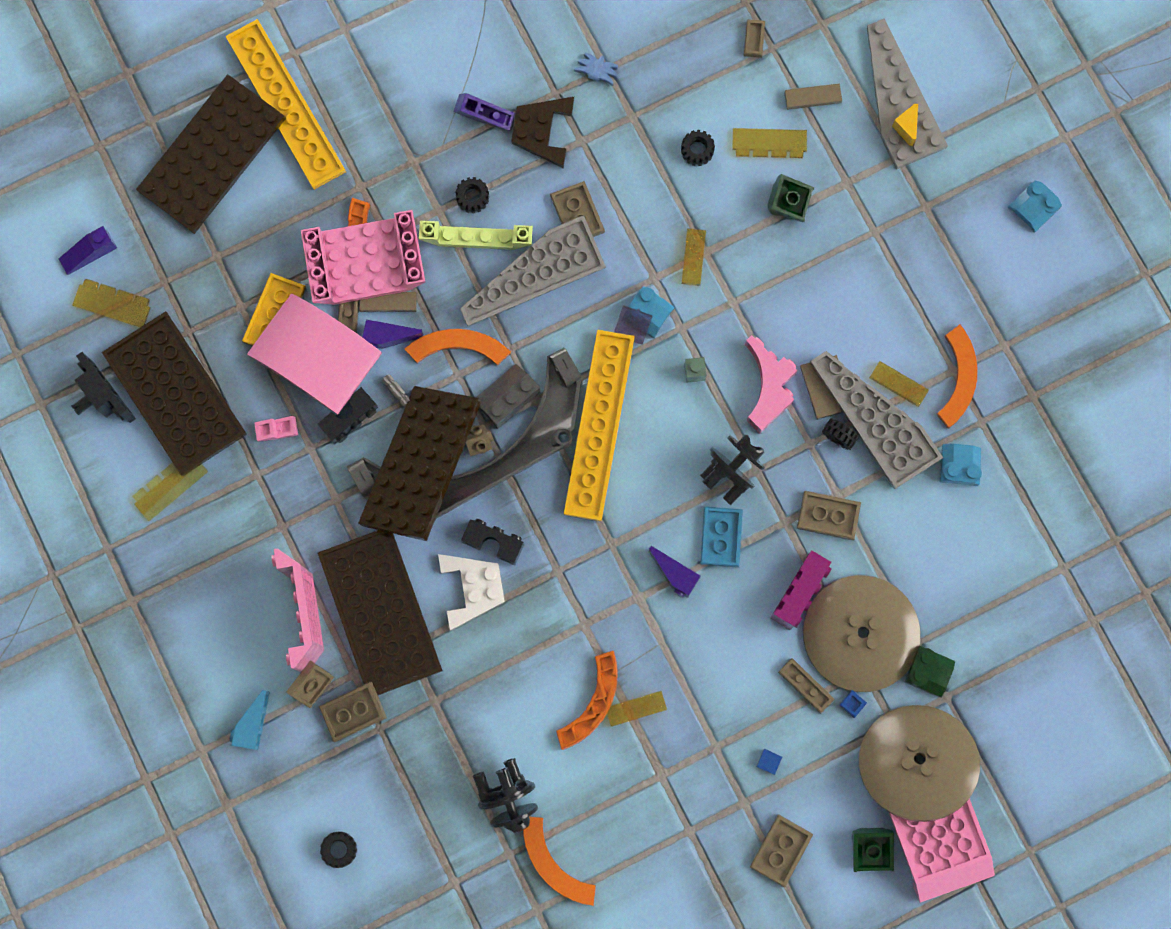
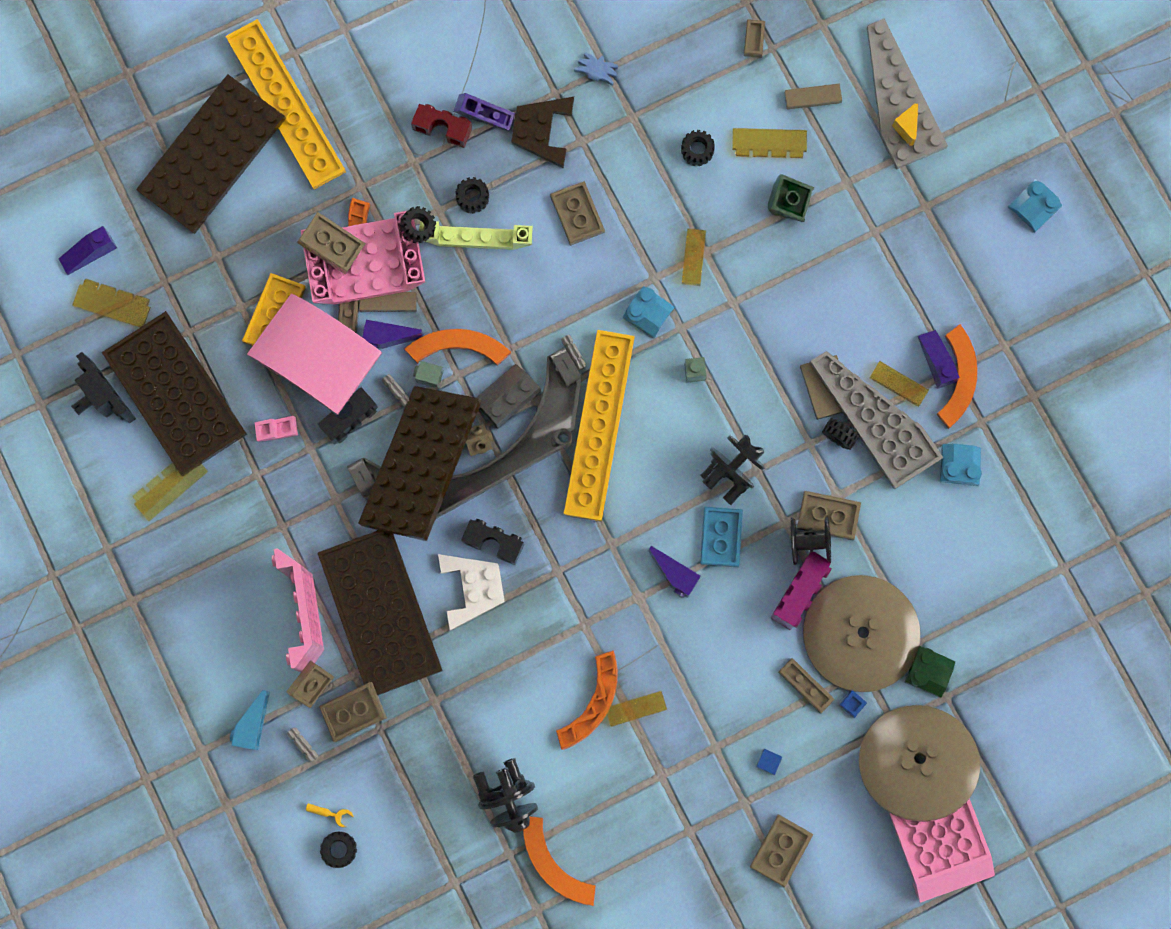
light grey wing [460,215,606,326] -> none
clear purple piece [614,305,653,345] -> none
bright pink arch [745,335,797,434] -> none
dark green slope [852,828,894,872] -> none
none -> light grey axle [287,728,318,762]
none -> dark tan tile [297,212,366,275]
none -> yellow piece [306,803,354,827]
none -> black tyre [400,206,436,243]
none -> dark red arch [411,104,472,148]
none -> sand green brick [413,361,444,389]
none -> light grey axle [561,335,586,371]
none -> black piece [790,515,832,565]
none -> dark purple slope [918,330,959,389]

